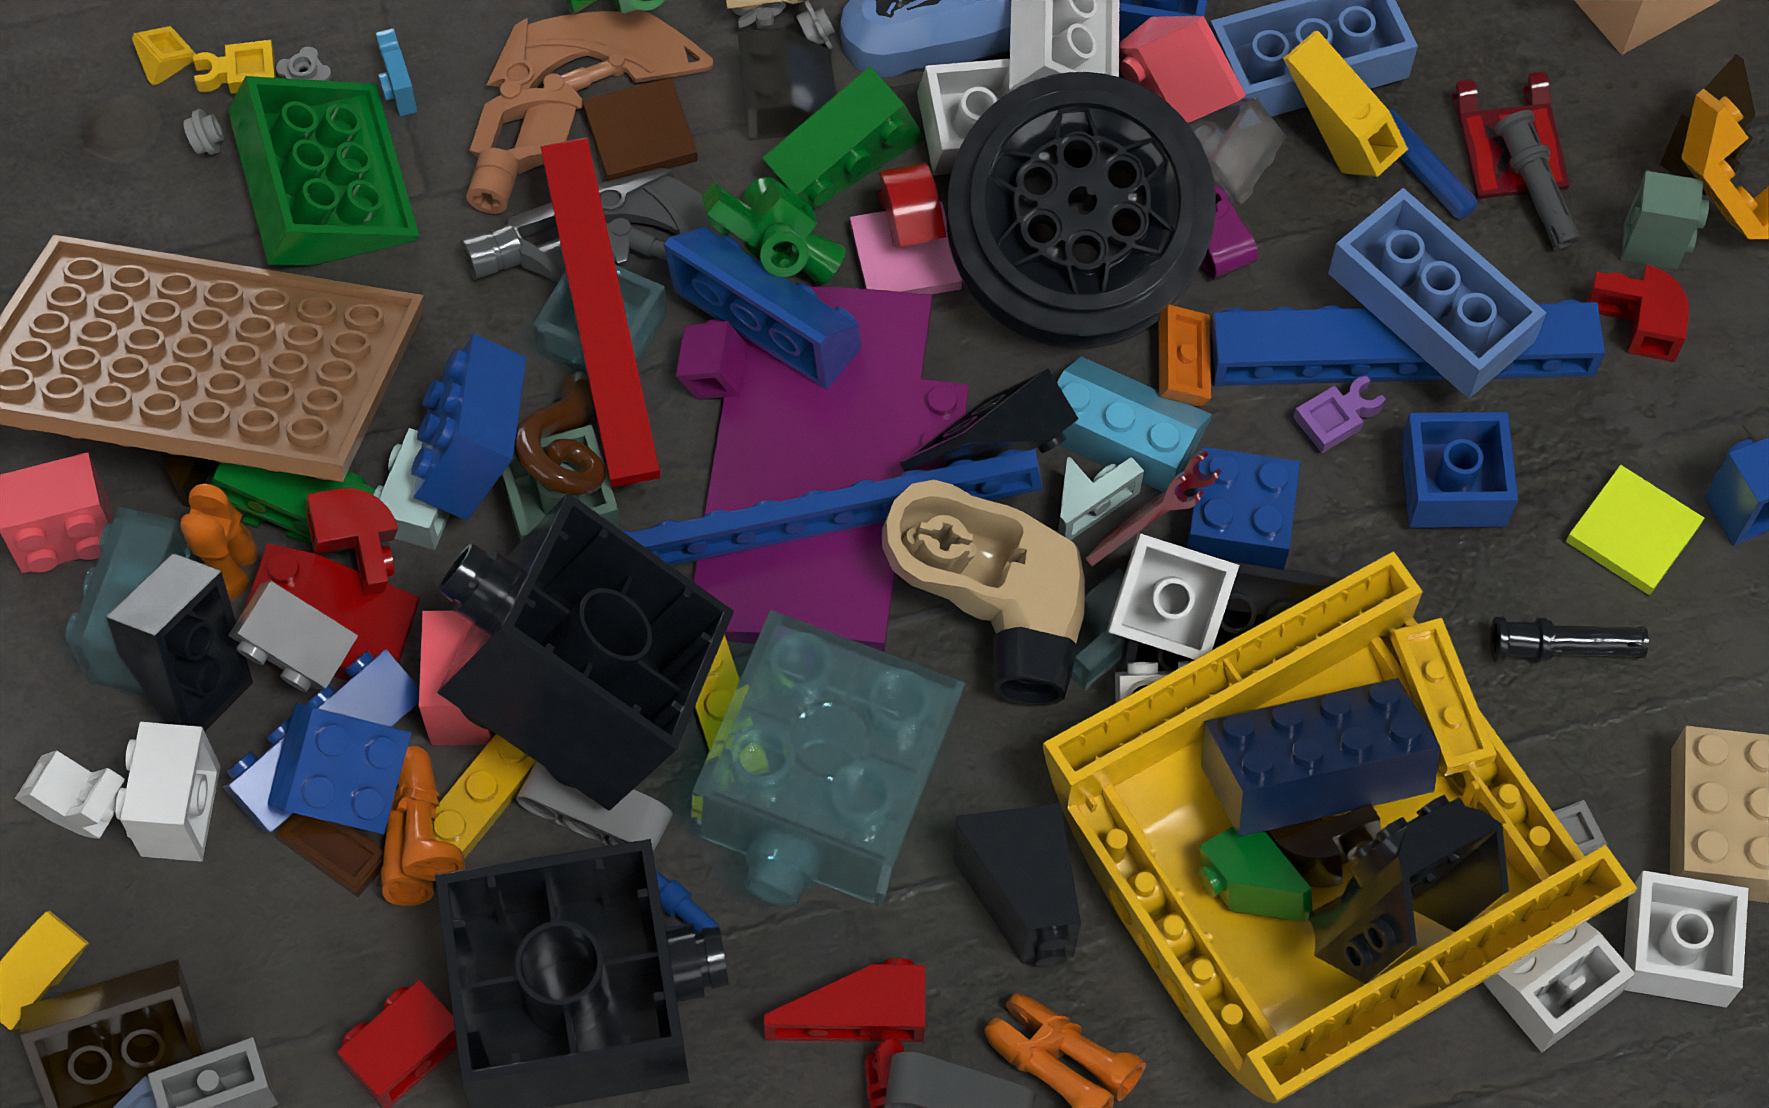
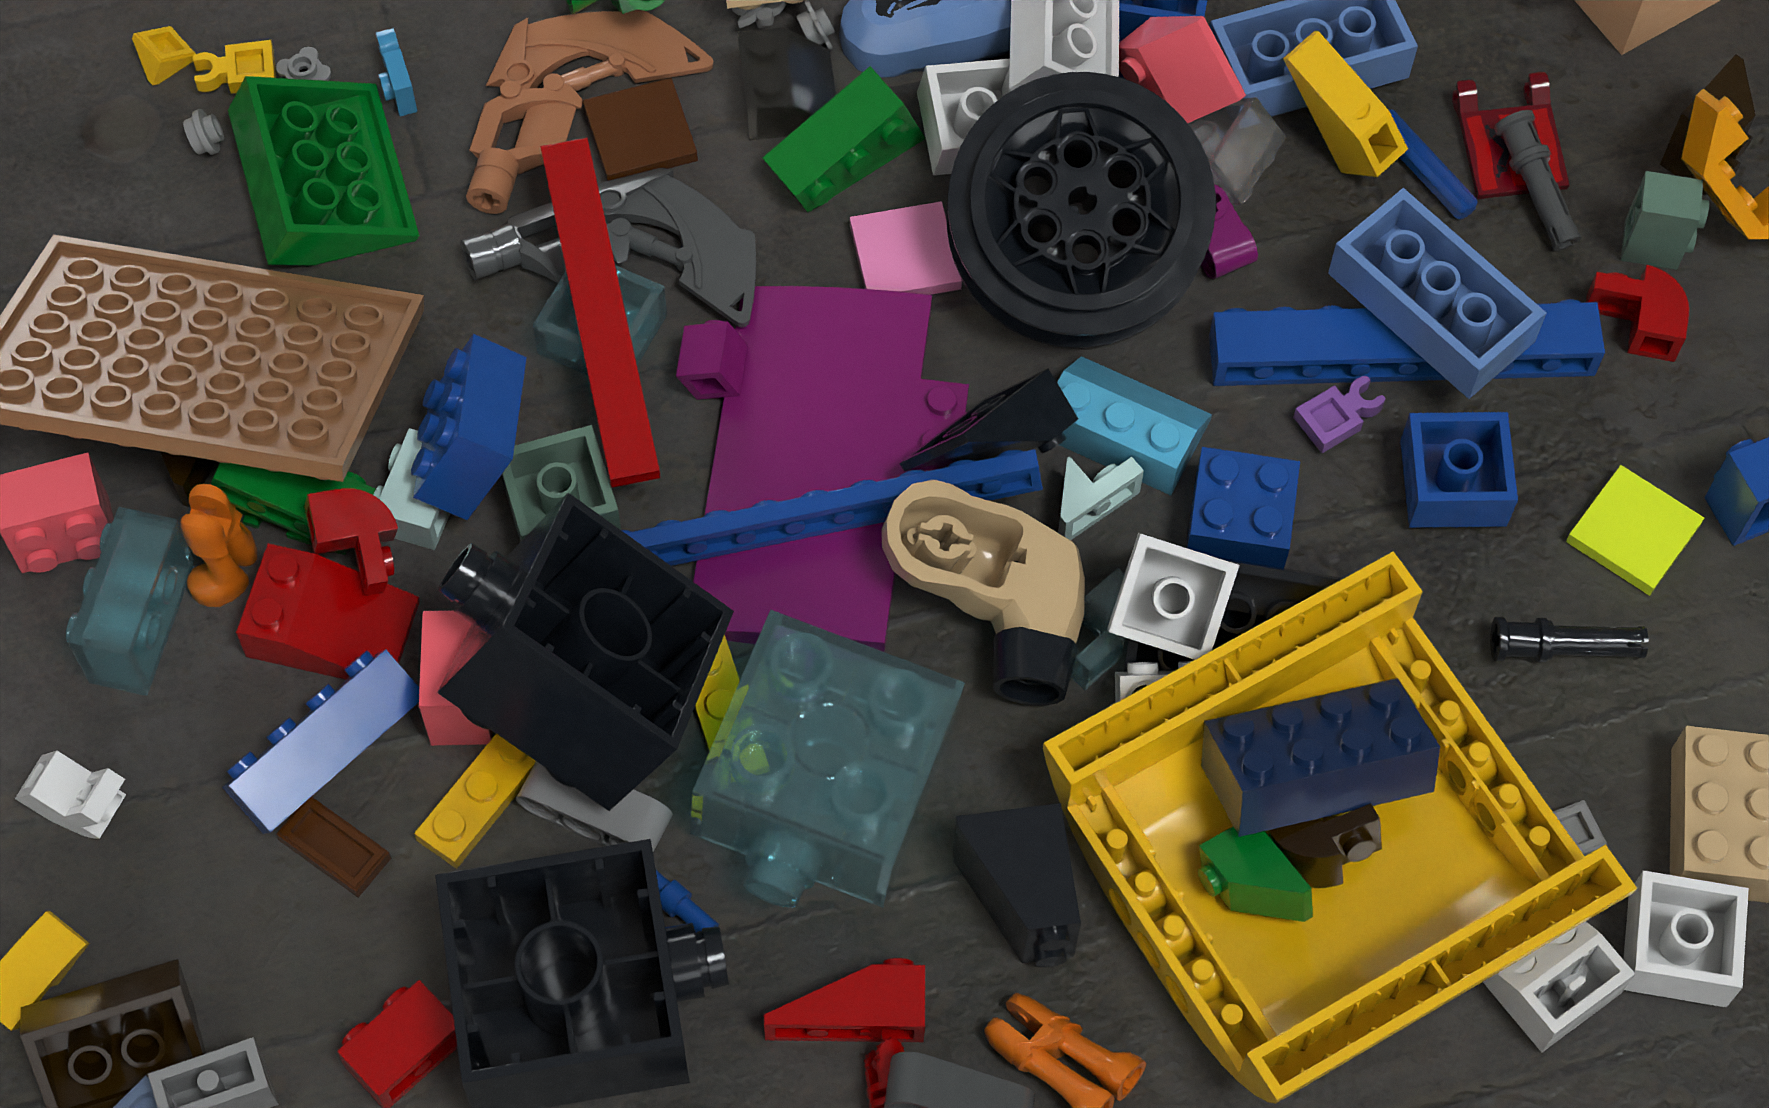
black slope [106,553,253,732] -> none
white brick [116,722,221,862] -> none
light grey brick [228,581,358,692] -> none
blue brick [268,703,411,834] -> none
orange piece [381,746,465,906] -> none
reddish brown plant [514,371,606,496] -> none
blue slope [664,227,861,390] -> none
green brick [702,177,846,285] -> none
red brick [876,162,947,247] -> none
dark red flag [1086,451,1222,566] -> none
orange plate [1159,304,1211,407] -> none
black slope [1308,795,1509,984] -> none
yellow plate [1391,618,1497,776] -> none

